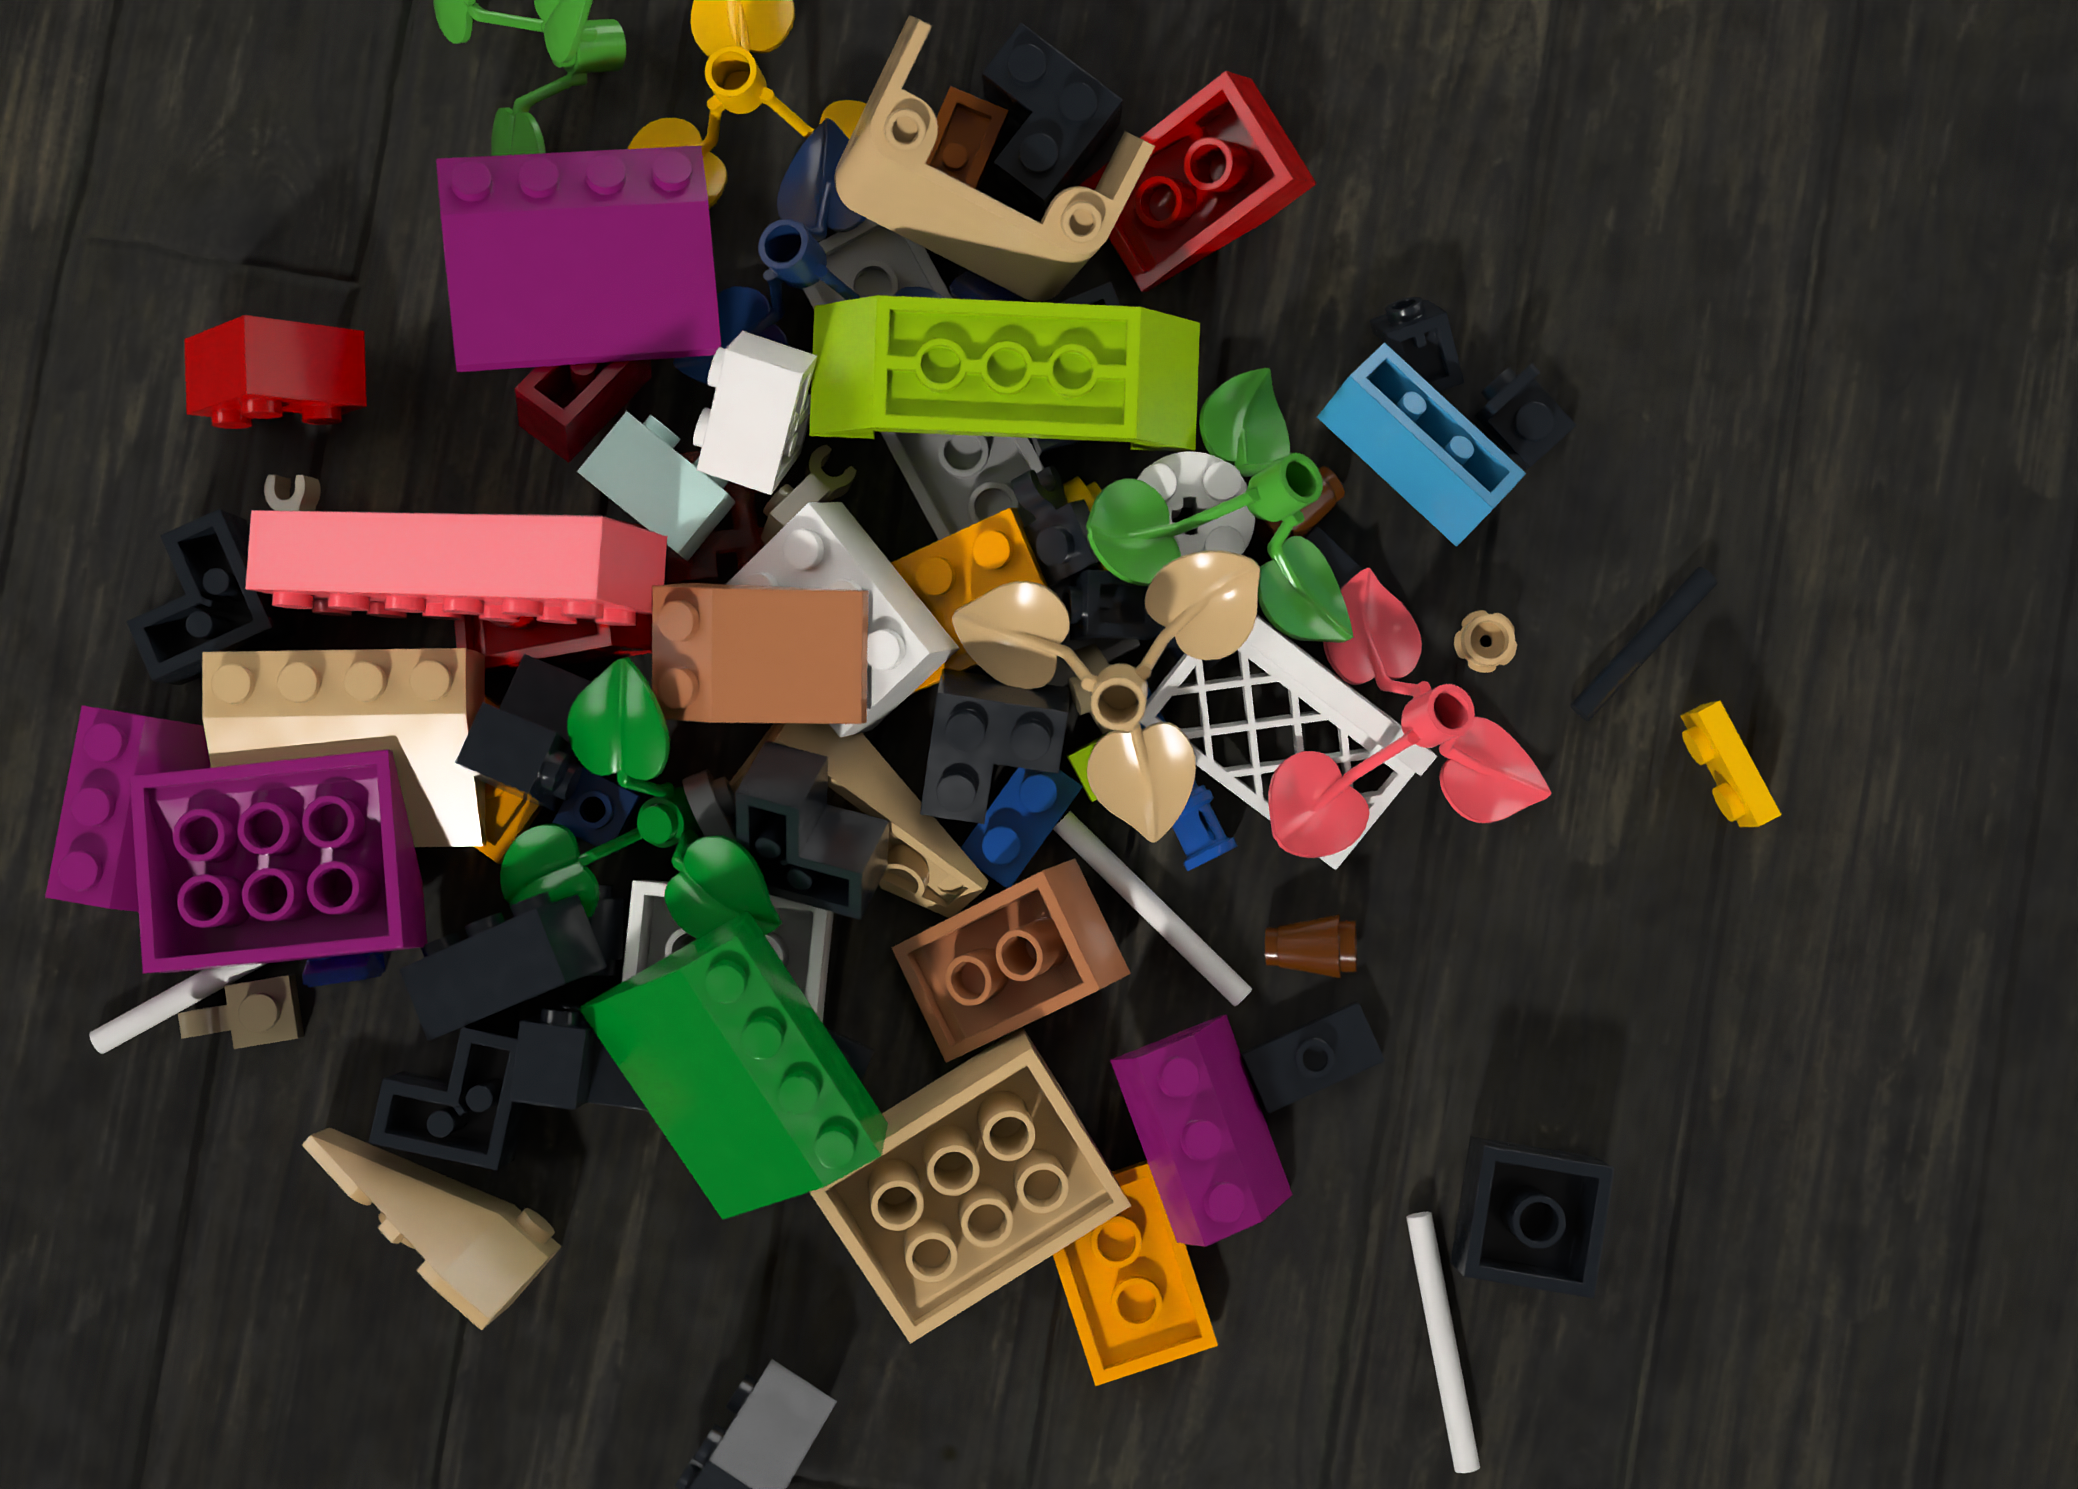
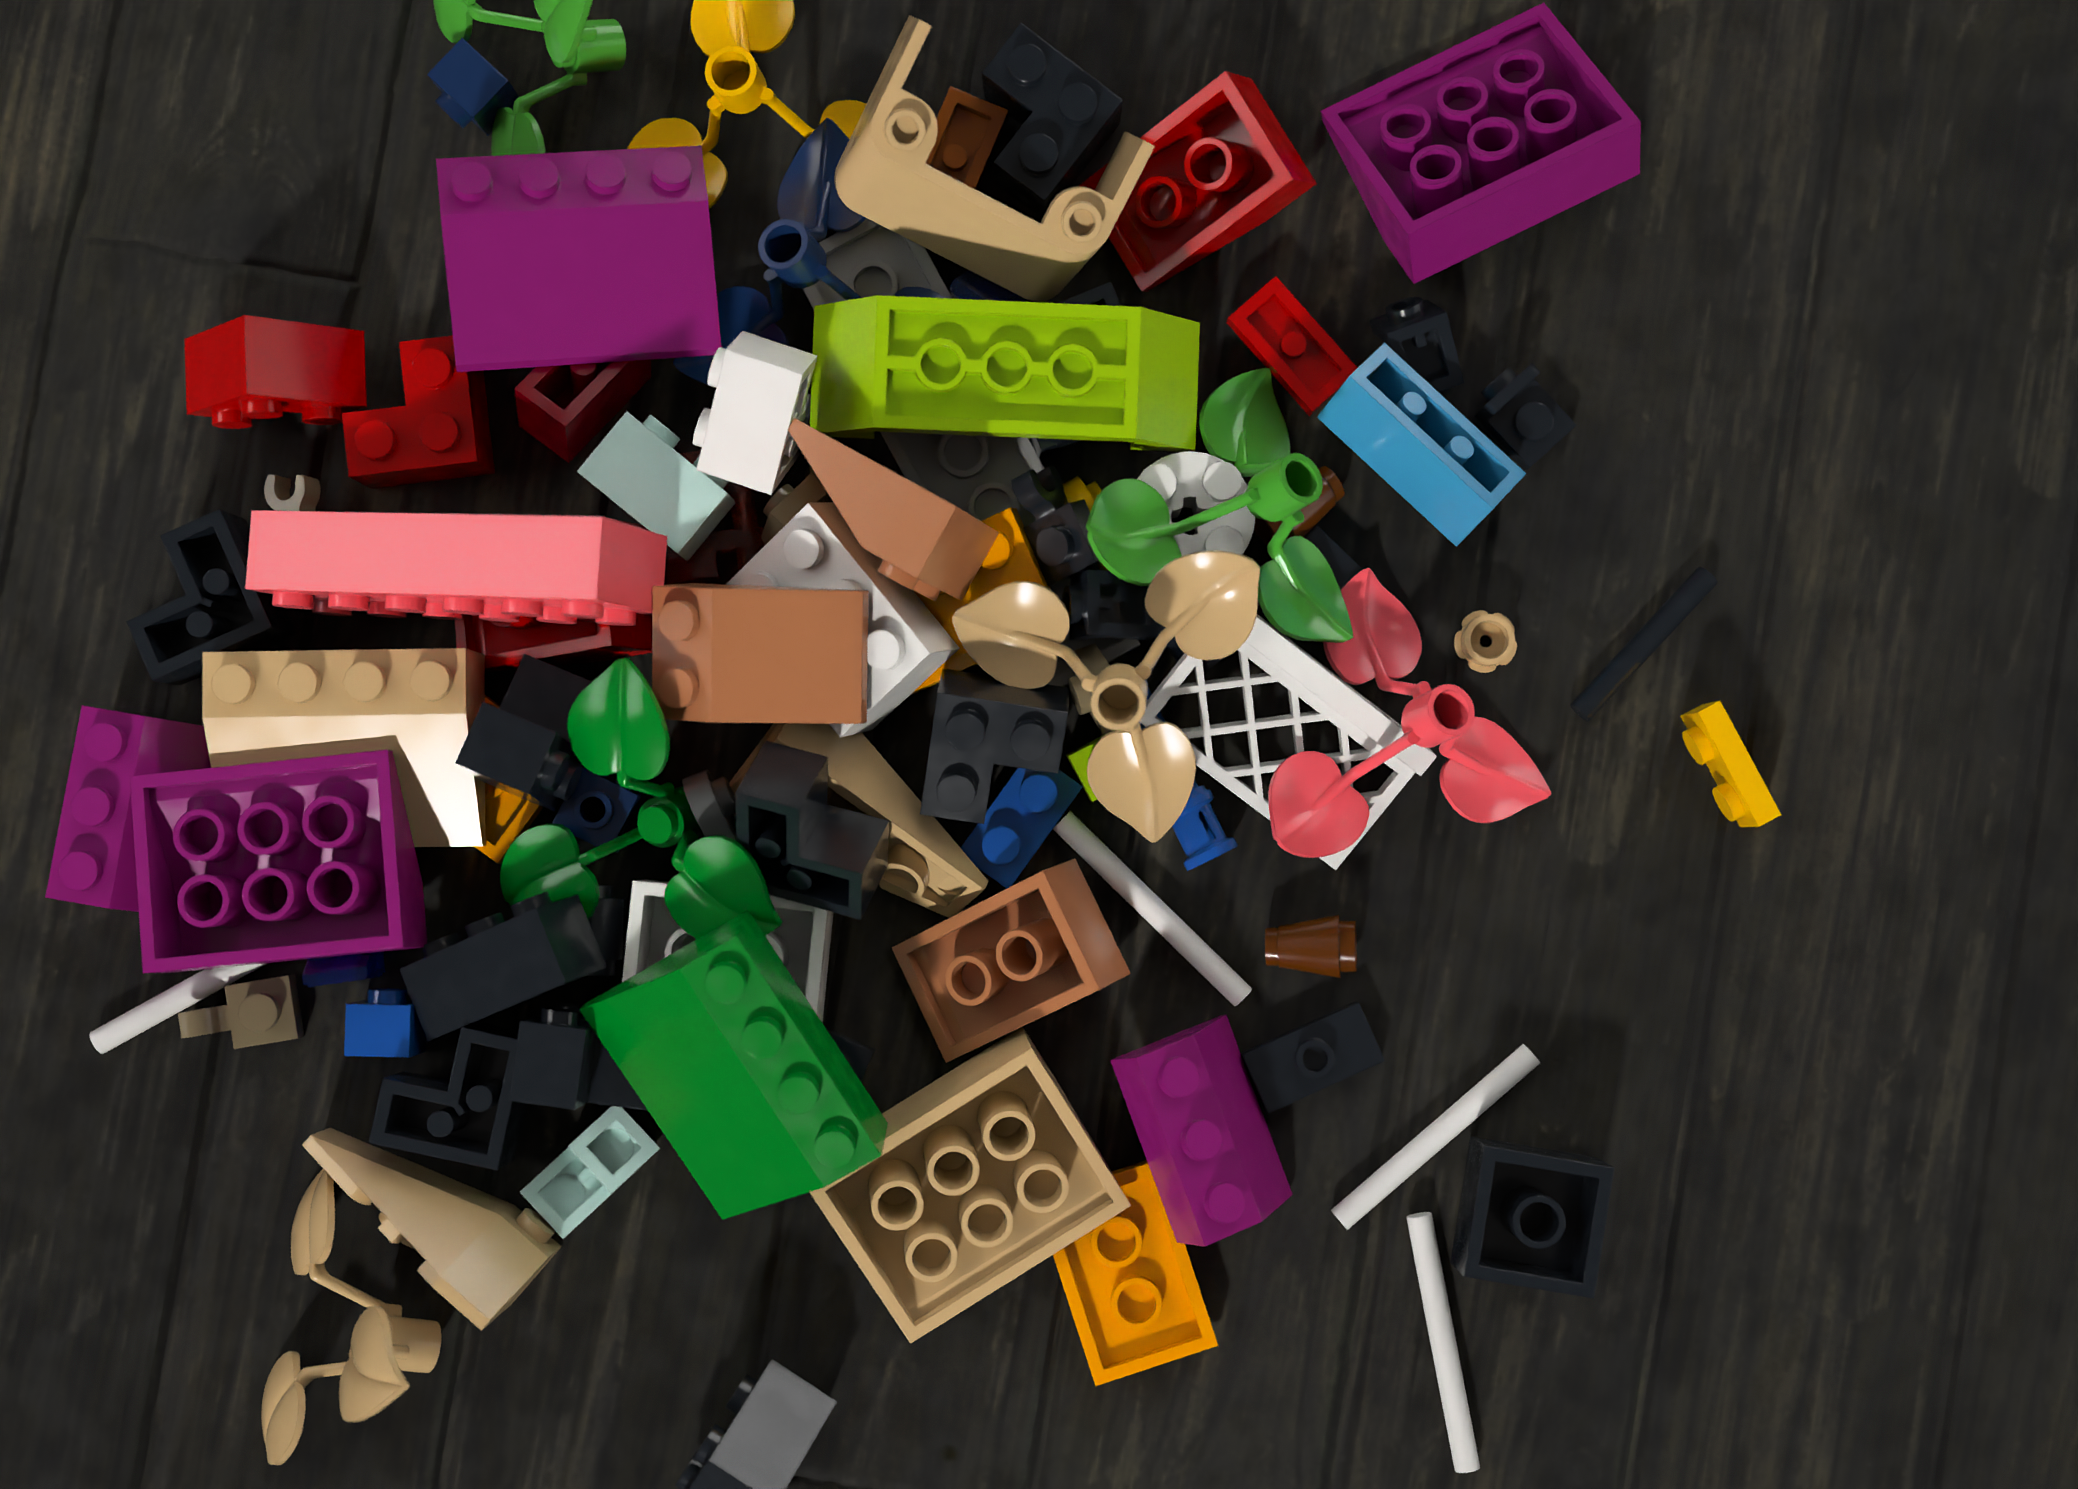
none -> tan plant [261,1169,441,1465]
none -> red brick [342,335,495,489]
none -> blue plate [344,988,426,1057]
none -> dark blue plate [427,38,520,136]
none -> light aqua slope [520,1106,660,1239]
none -> nougat slope [788,418,999,601]
none -> red plate [1226,276,1358,416]
none -> magenta slope [1320,3,1641,284]
none -> white bar [1331,1044,1540,1230]

